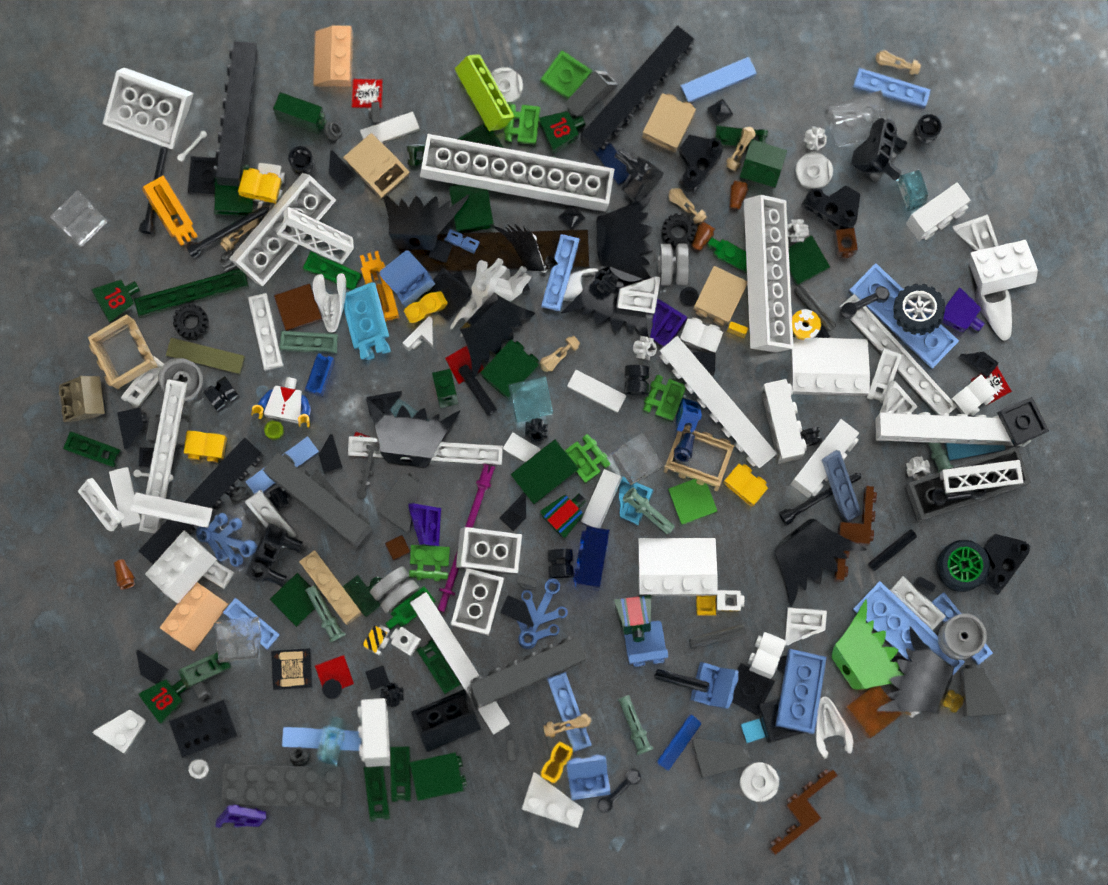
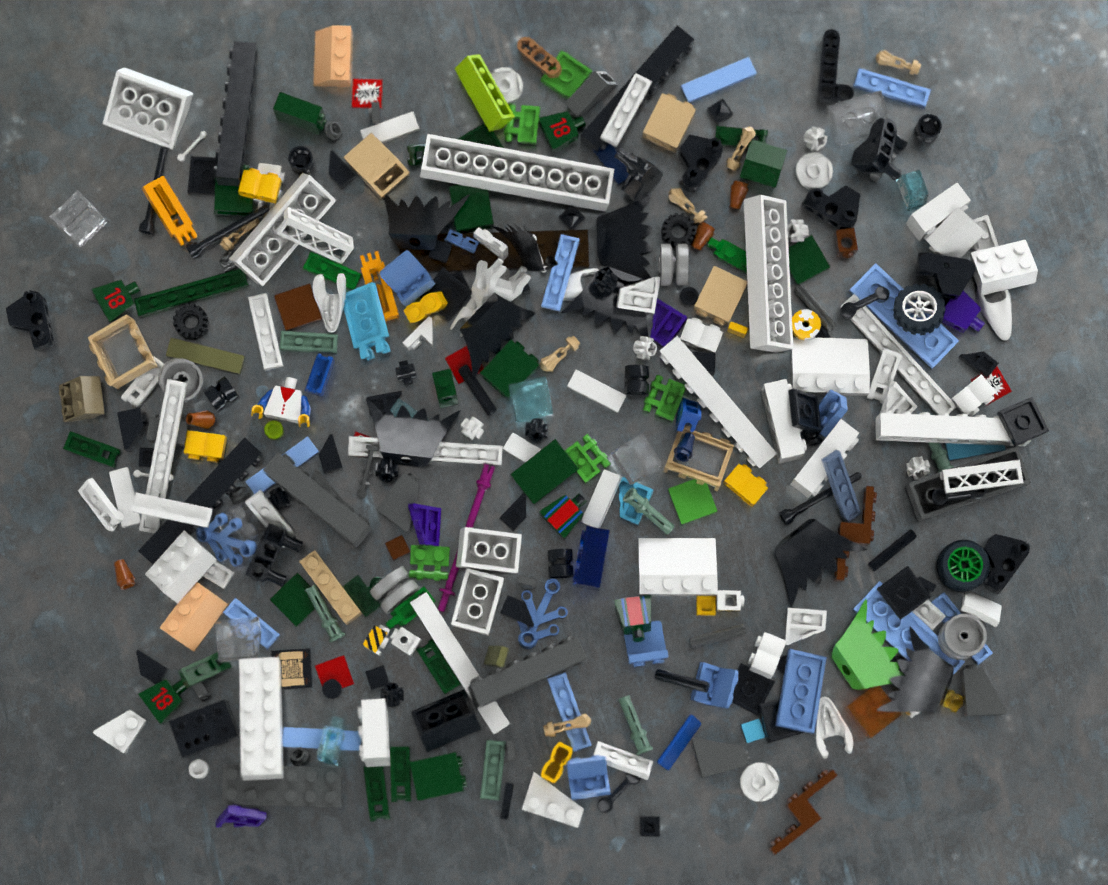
none -> black piece [6,290,55,350]
none -> dark orange cone [186,410,215,429]
none -> white brick [239,657,284,781]
none -> black gear [375,458,398,482]
none -> black gear [395,360,417,385]
none -> white gear [461,416,484,440]
none -> white wing [474,227,508,261]
none -> sand green tile [480,739,506,801]
none -> olive tile [483,646,509,667]
none -> black tile [500,782,514,820]
none -> medium nougat beam [517,37,562,78]
none -> white tile [593,741,653,780]
none -> white tile [600,73,652,147]
none -> black tile [640,815,661,837]
none -> black tile [788,388,822,434]
none -> black beam [816,29,854,107]
none -> medium blue bracket [819,390,848,437]
none -> black tile [877,566,932,620]
none -> black piece [915,252,975,300]
none -> white brick [926,207,985,258]
none -> white tile [961,590,1002,627]

